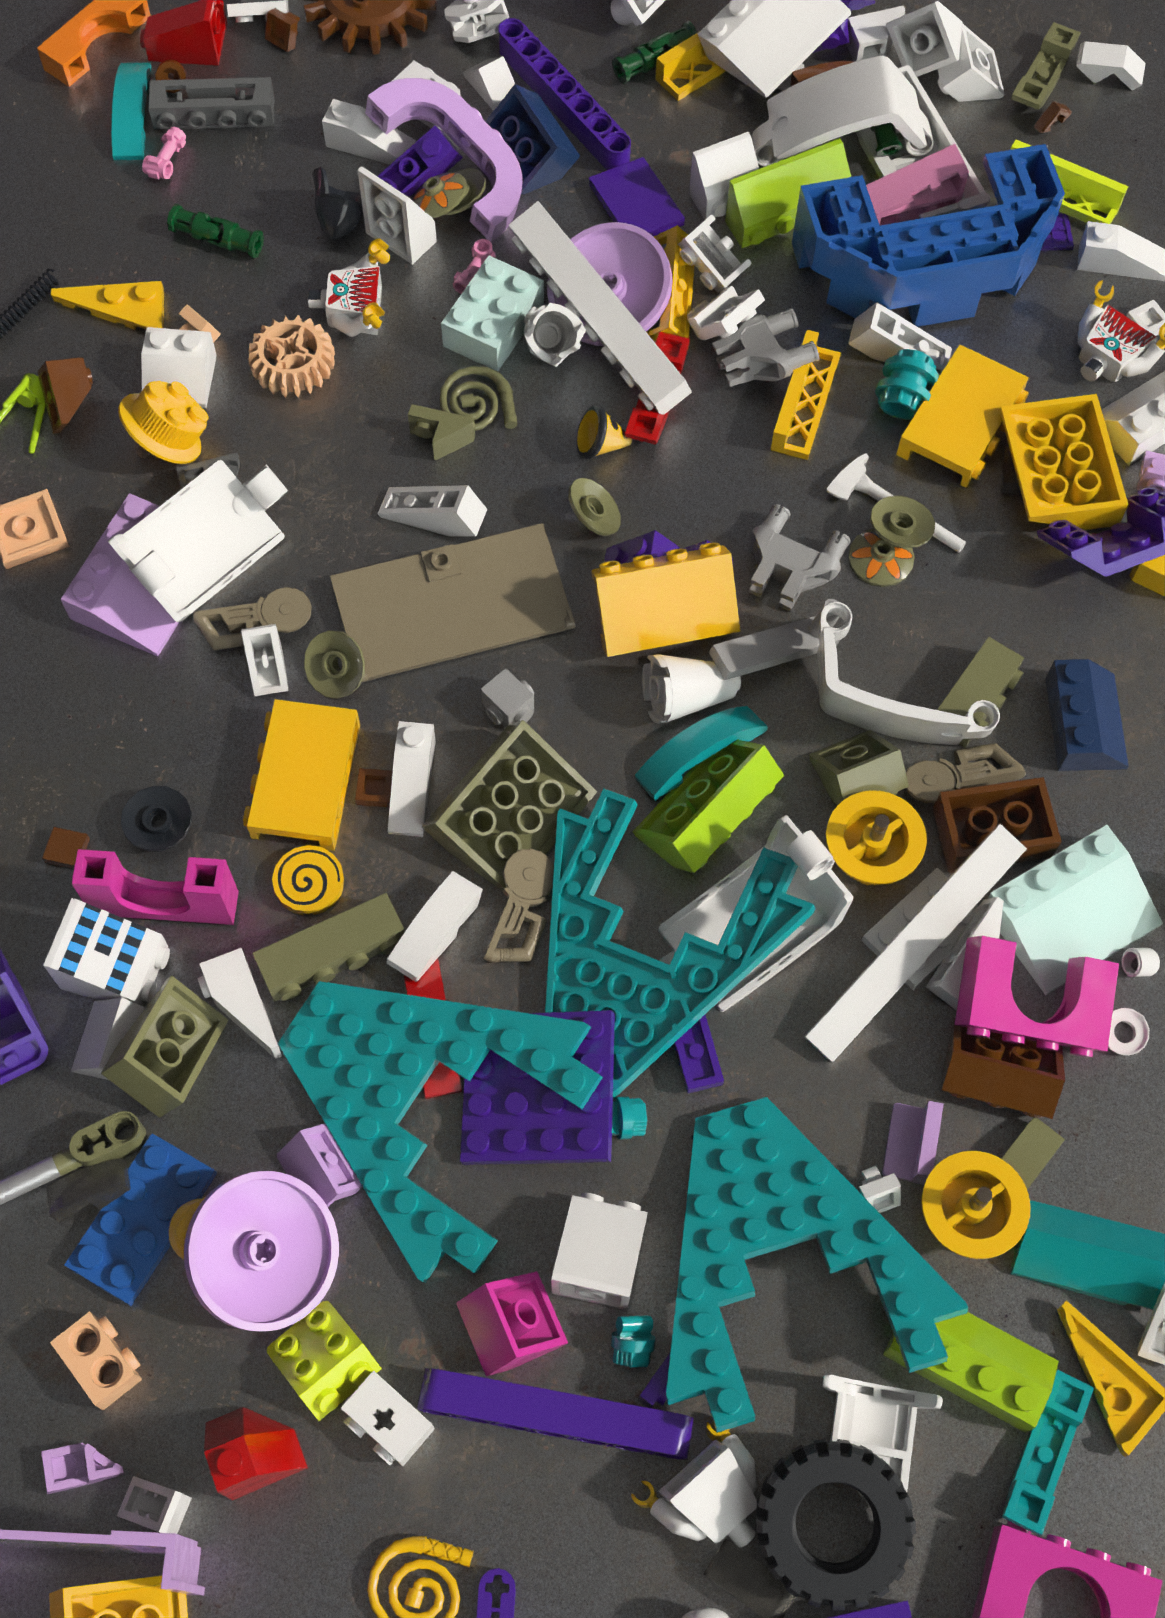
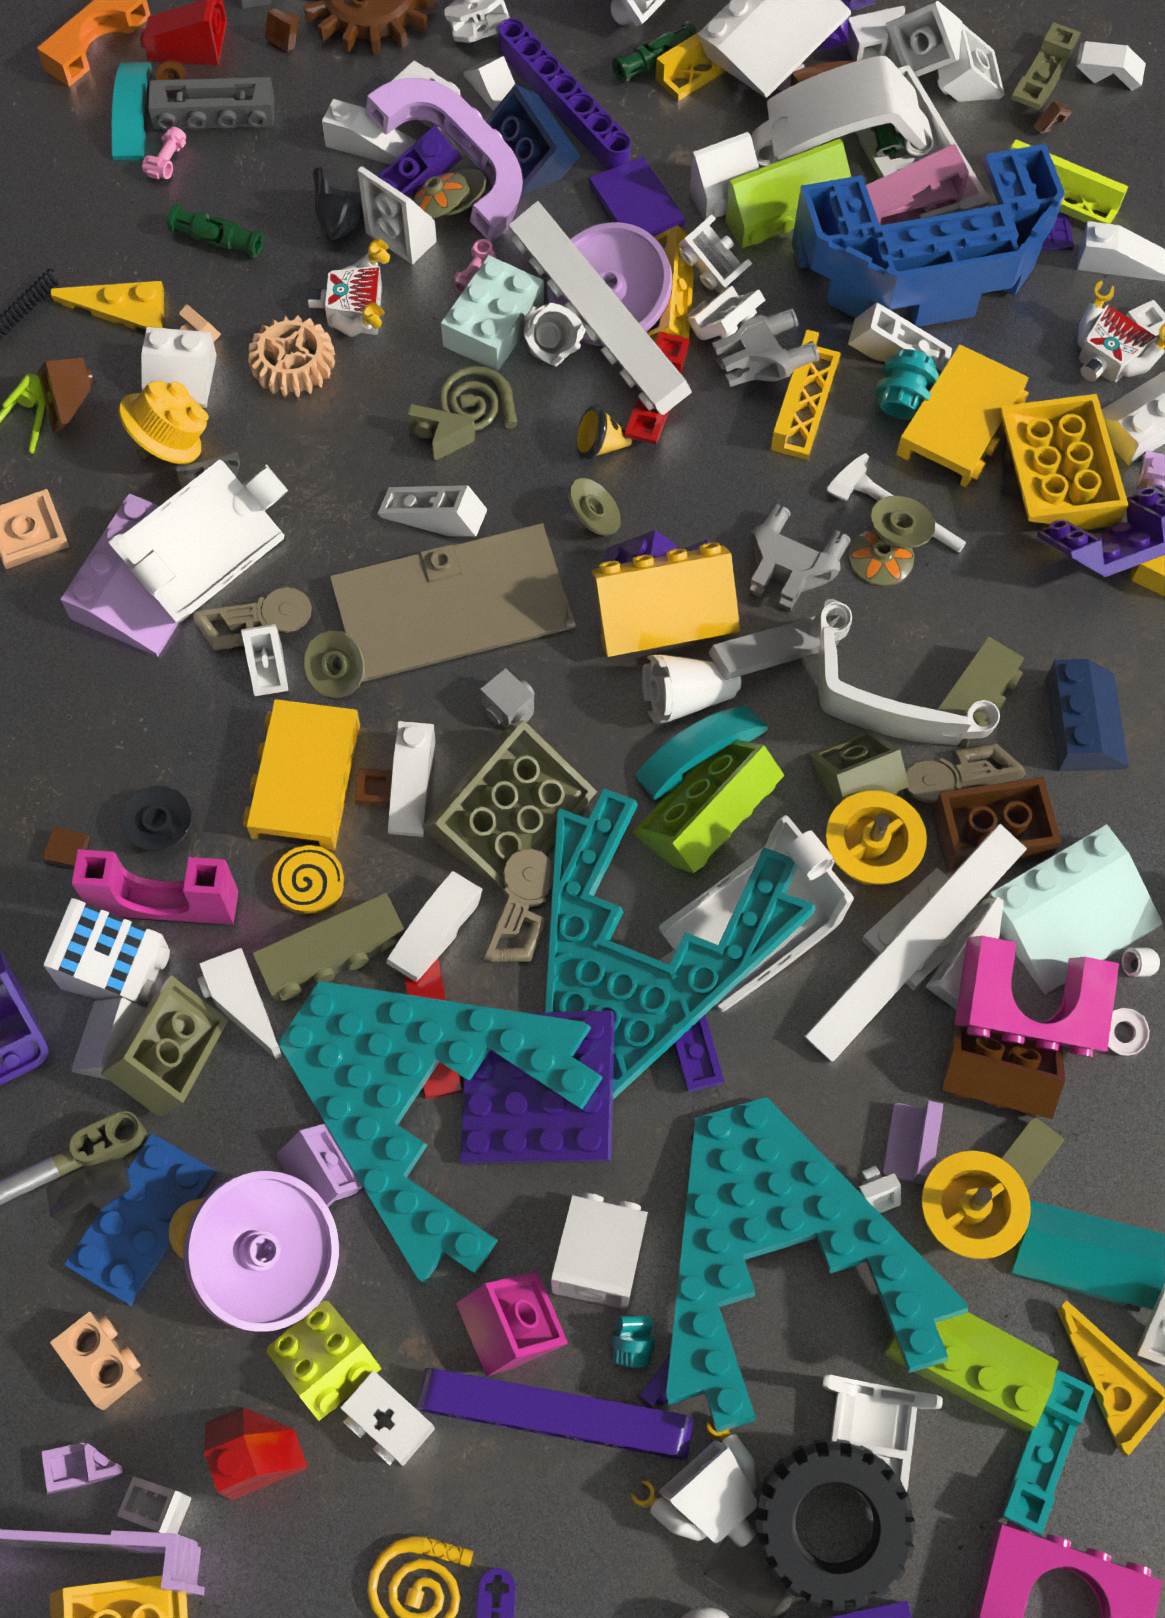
white plate [227,0,289,23] -> none
teal piece [612,1096,648,1140] -> none

